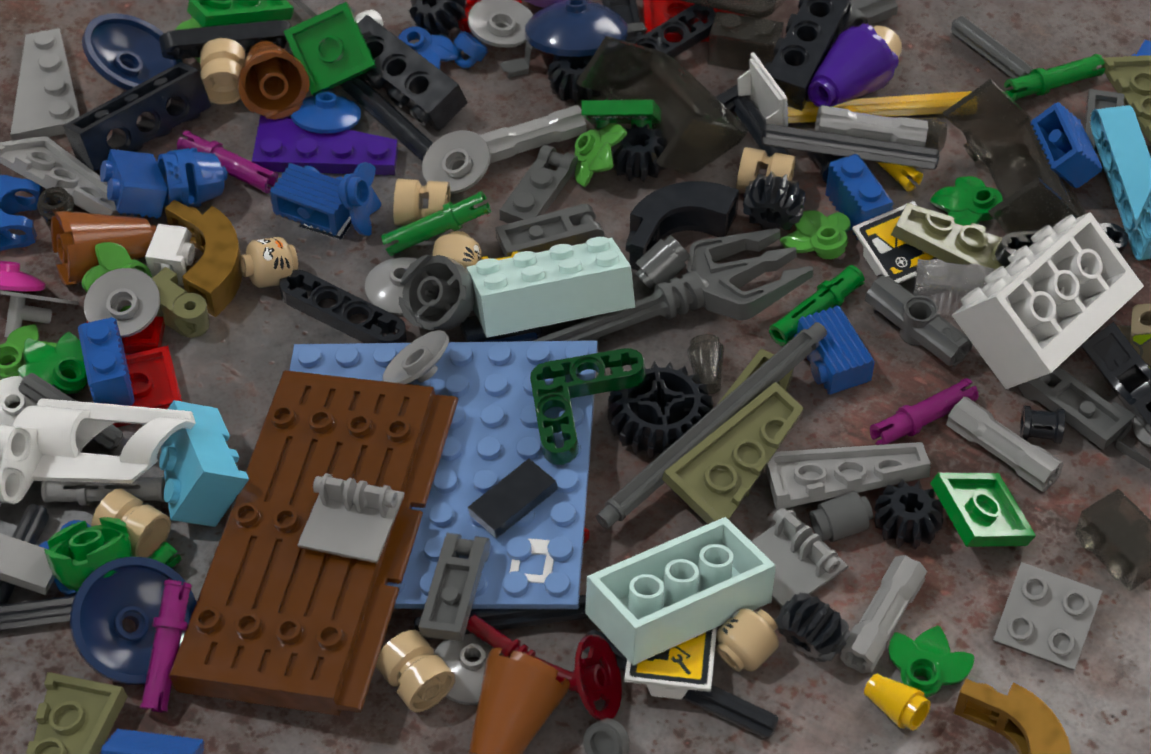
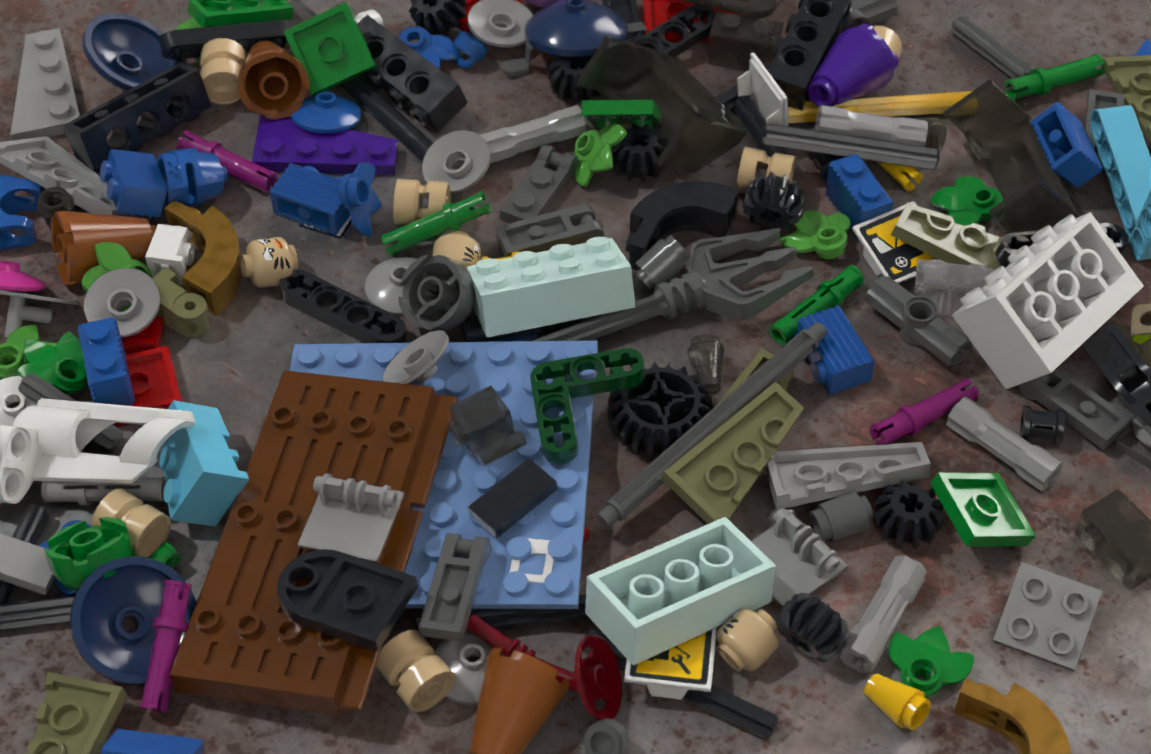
none -> black tile [277,549,418,652]
none -> clear smoke brick [448,386,527,467]

